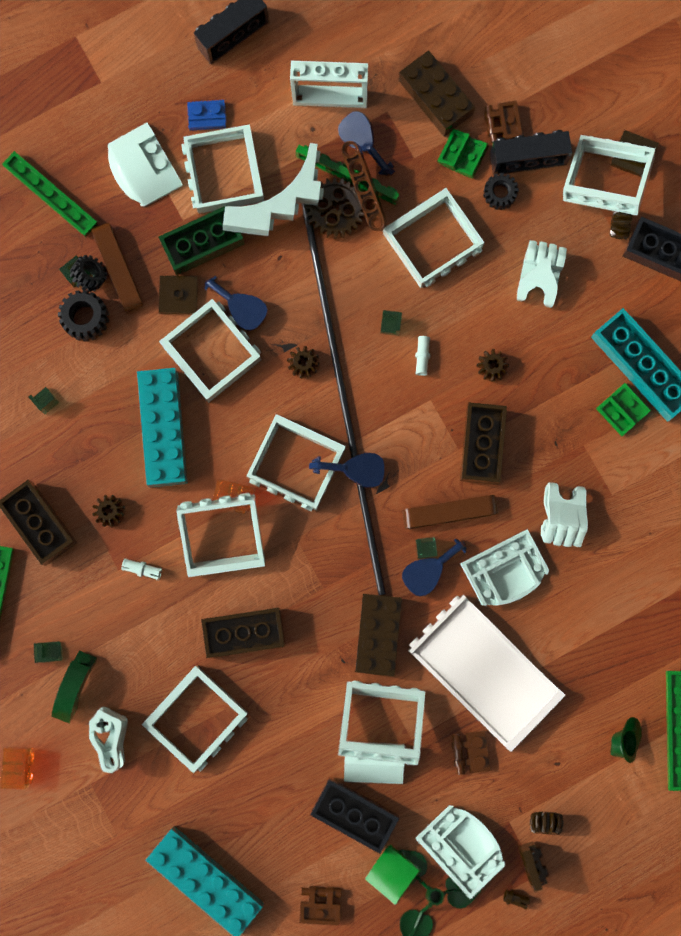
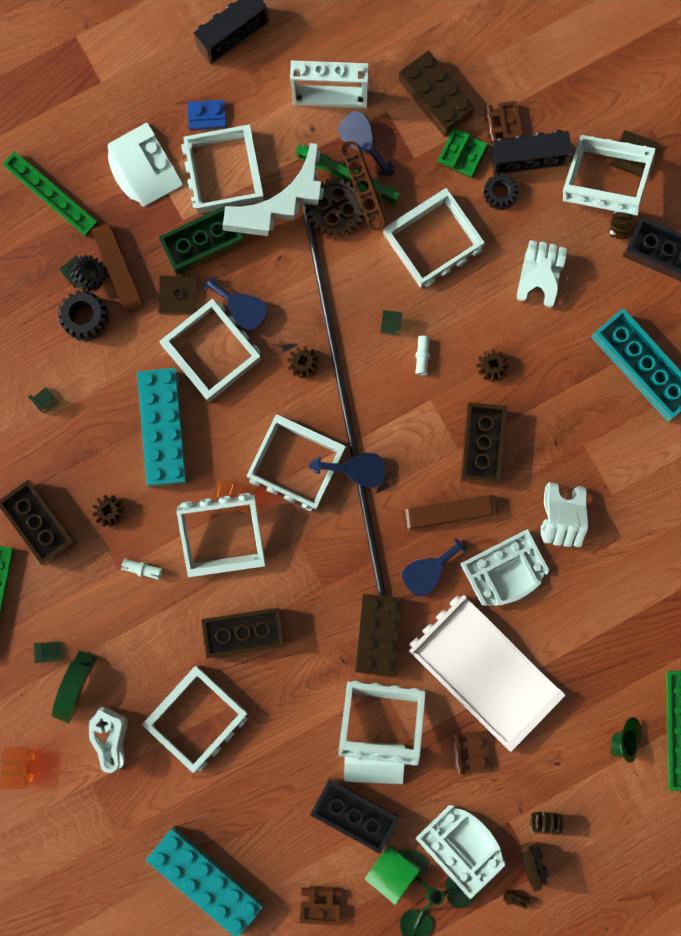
clear green panel [415,537,438,560] -> none
green slope [596,383,651,437] -> none

